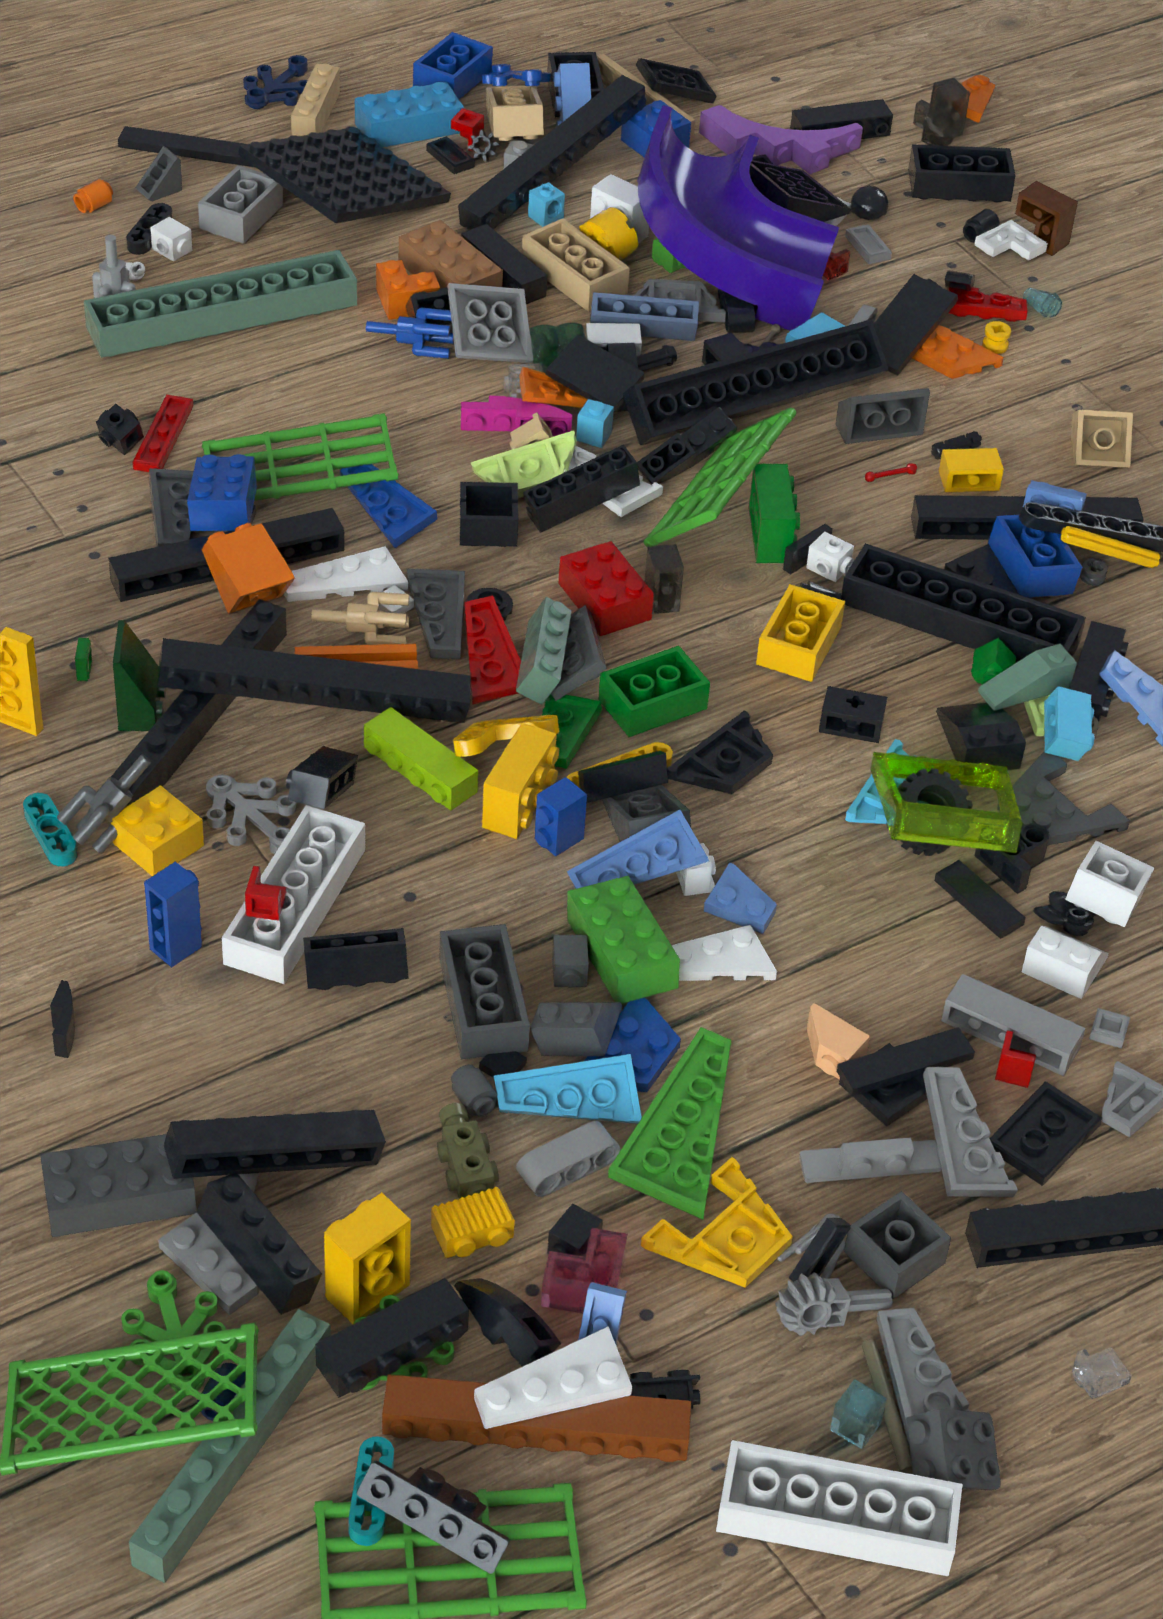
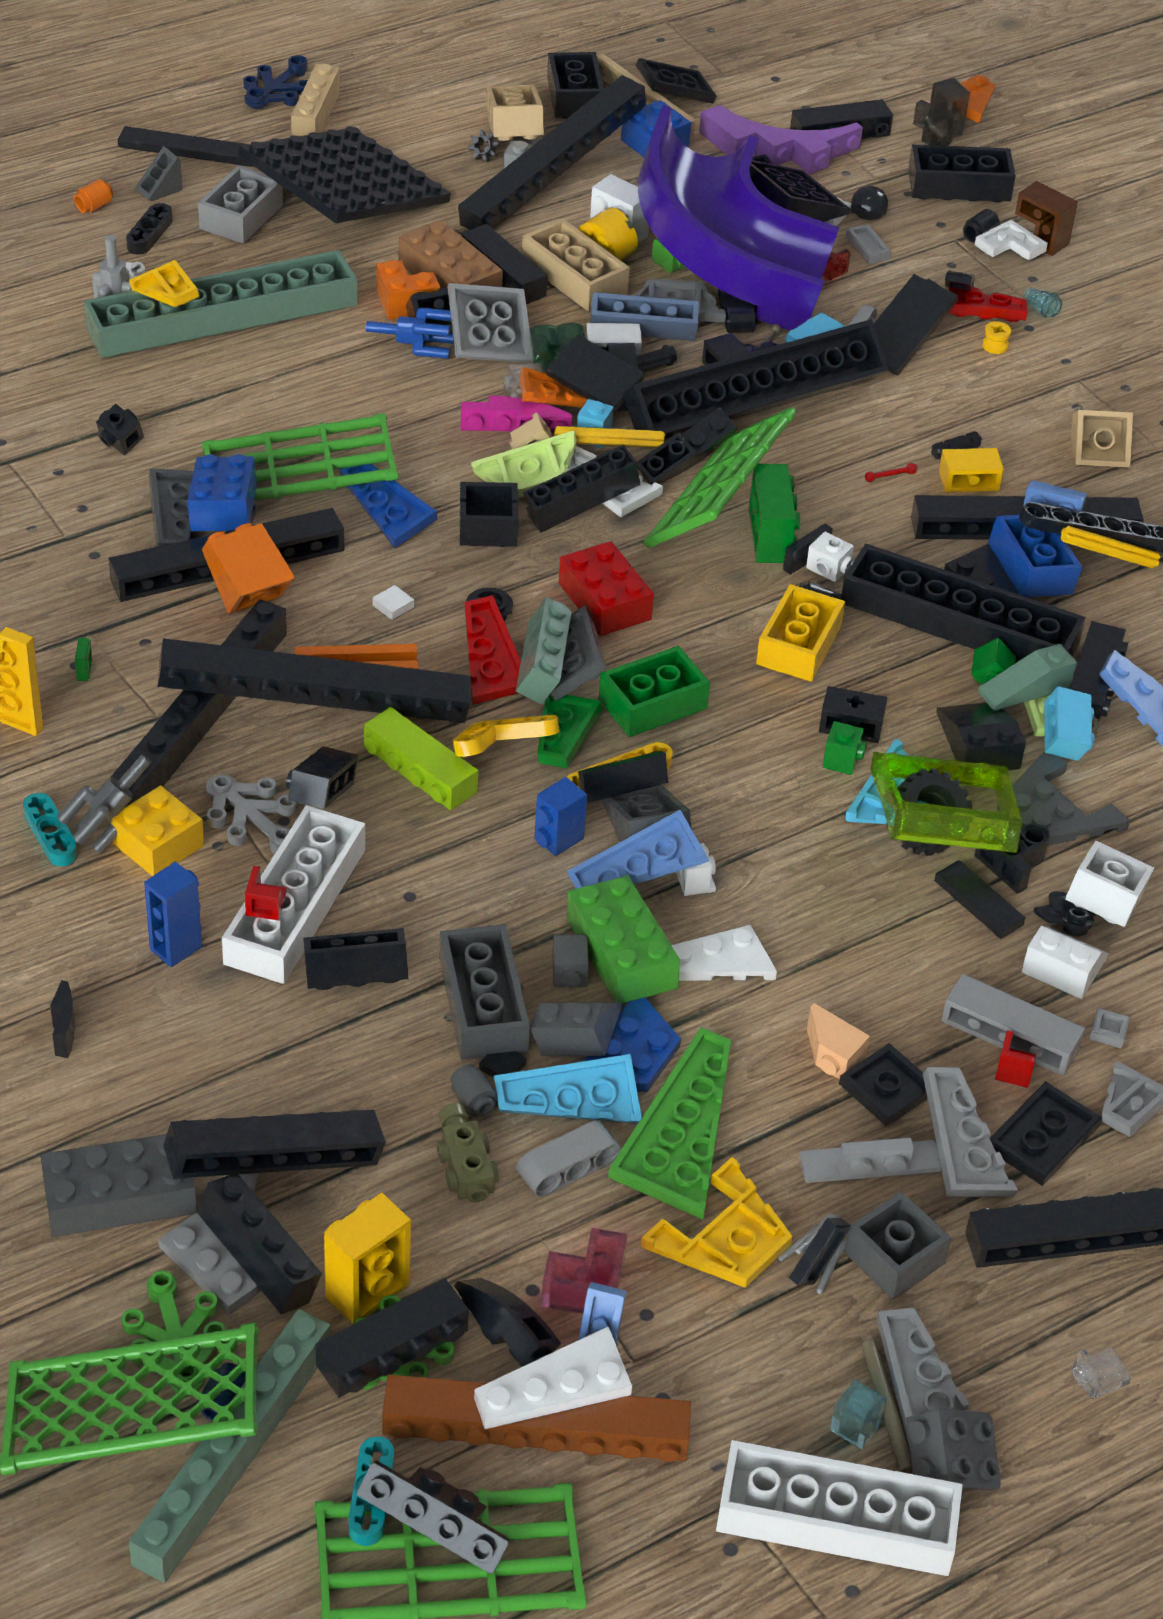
dark green slope [113,620,166,731] -> none
red tile [132,394,193,472] -> none
white brick [150,217,192,262] -> none
white wing [284,546,408,602] -> none
tan plant [312,592,410,645] -> none
dark azure brick [355,82,464,147] -> none
dark grey wing [406,569,465,659] -> none
blue brick [413,32,493,99] -> none
black tile [426,136,475,175] -> none
yellow brick [431,1186,515,1259] -> none
red panel [451,108,484,152] -> none
blue plant [482,64,551,86] -> none
yellow brick [482,723,559,839] -> none
medium azure brick [528,182,565,227] -> none
black brick [547,1203,603,1271] -> none
medium blue brick [554,63,591,127] -> none
black hinge [630,1370,700,1409] -> none
clear smoke brick [644,544,684,614] -> none
black wing [667,710,773,794] -> none
medium blue wing [704,863,777,934] -> none
light grey gear [775,1272,893,1336] -> none
dark grey slope [835,388,930,444] -> none
black tile [836,1027,975,1097] -> none
orange wing [912,325,1004,379] -> none
dark grey bush [1080,558,1108,586] -> none
none -> yellow wing [129,260,199,307]
none -> yellow axle [554,426,665,448]
none -> green brick [822,721,867,775]

